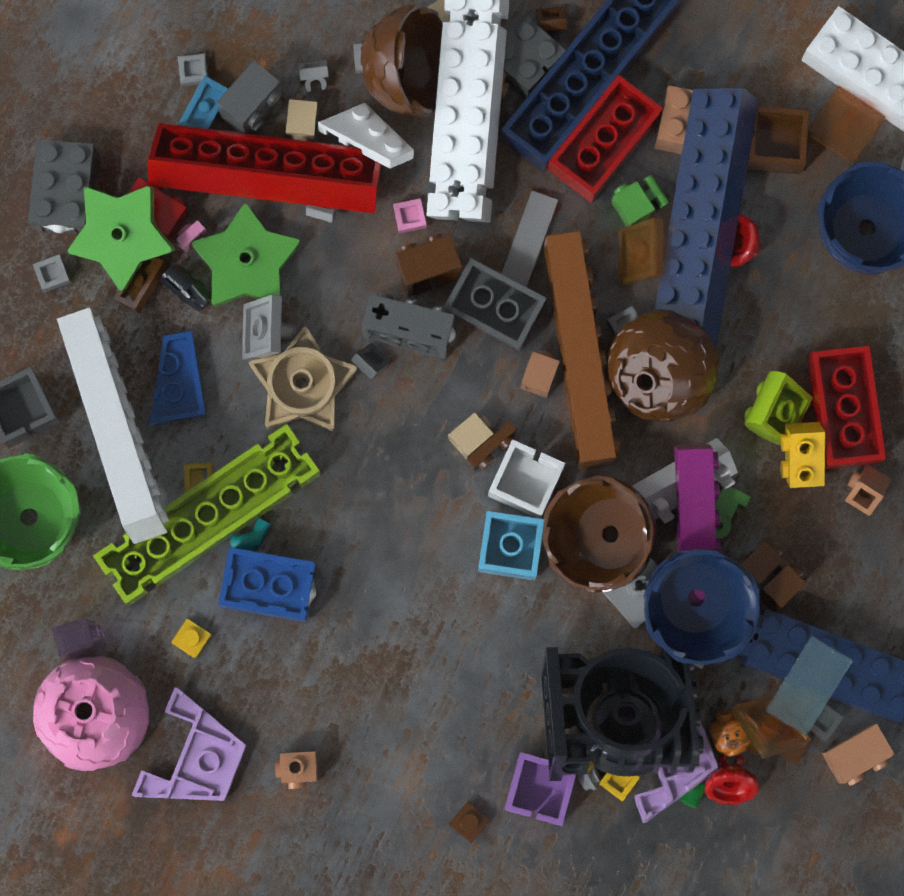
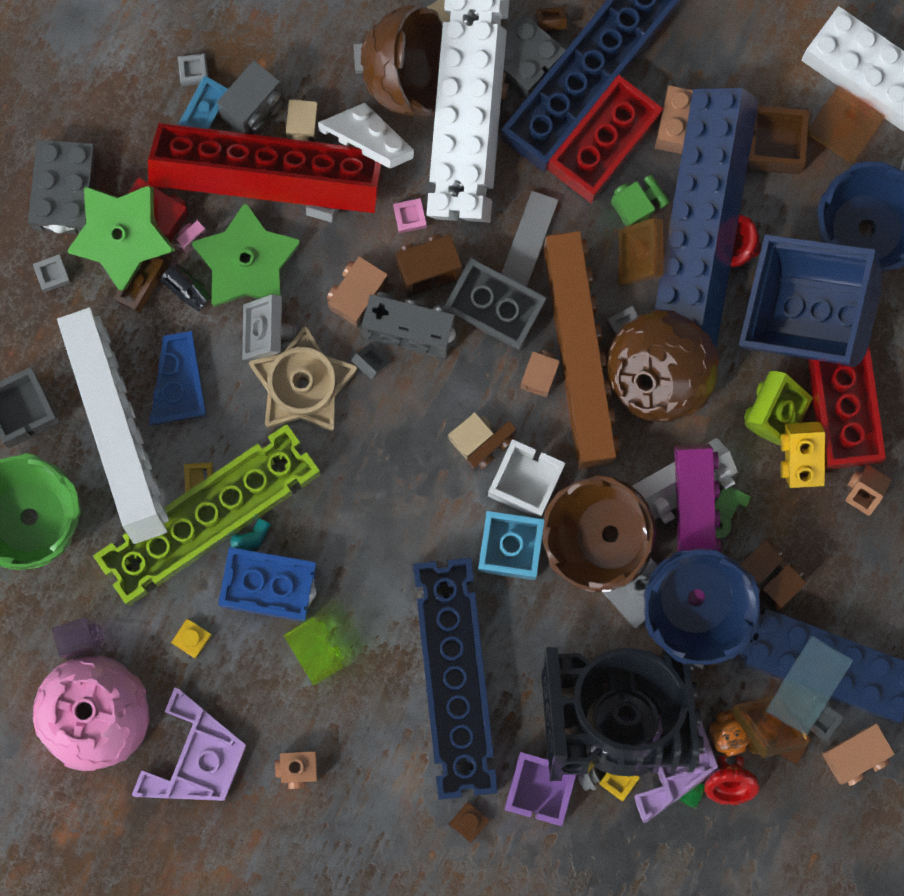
light grey tile [299,60,329,92] -> none
none -> clear neon green brick [283,617,346,687]
none -> nougat brick [327,256,388,327]
none -> dark blue brick [413,557,498,800]
none -> dark blue container [739,235,882,367]

